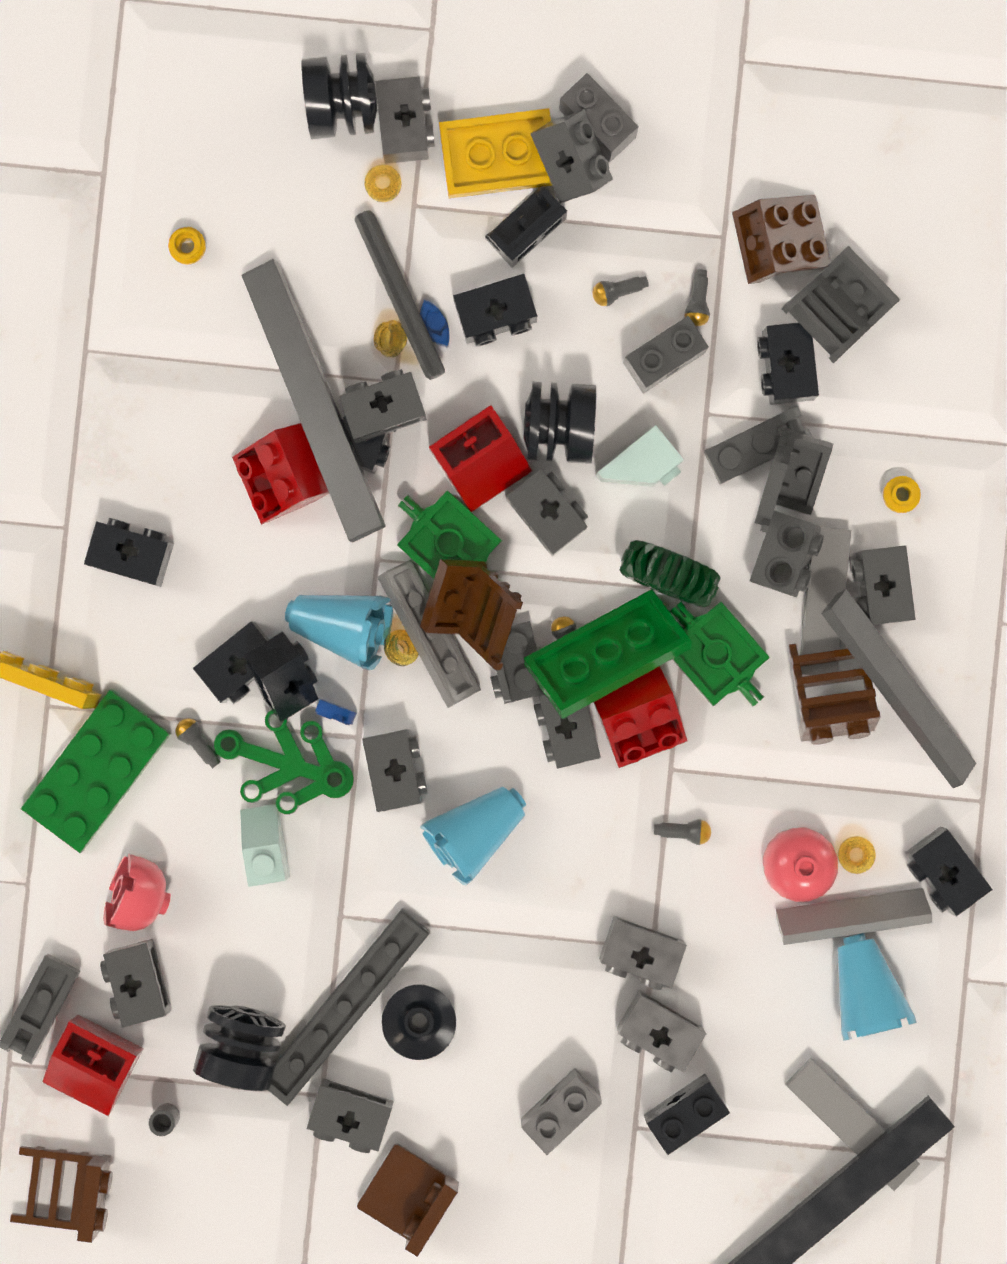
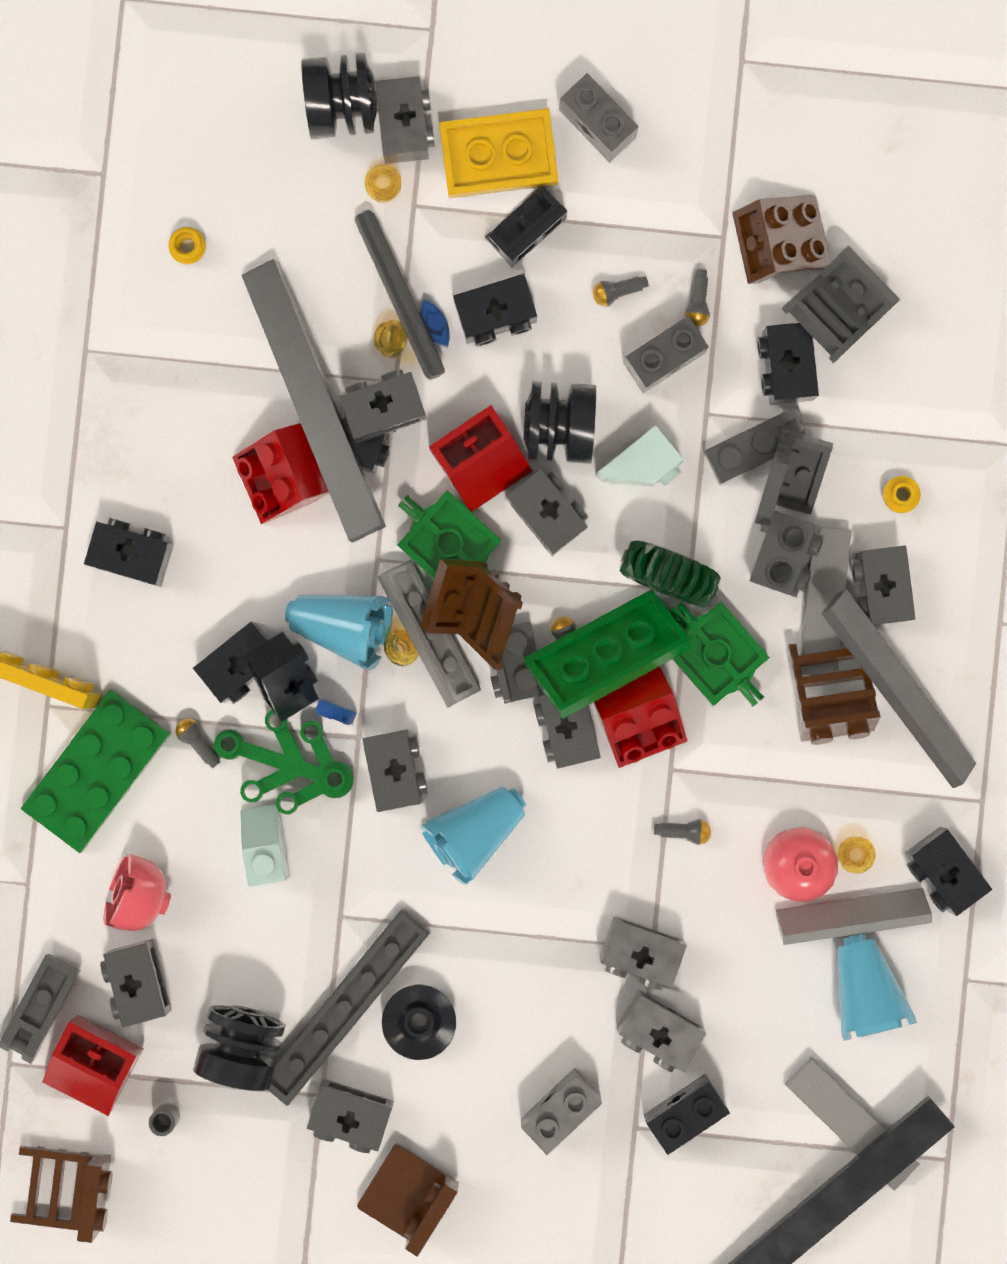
dark grey brick [531,110,613,203] -> none

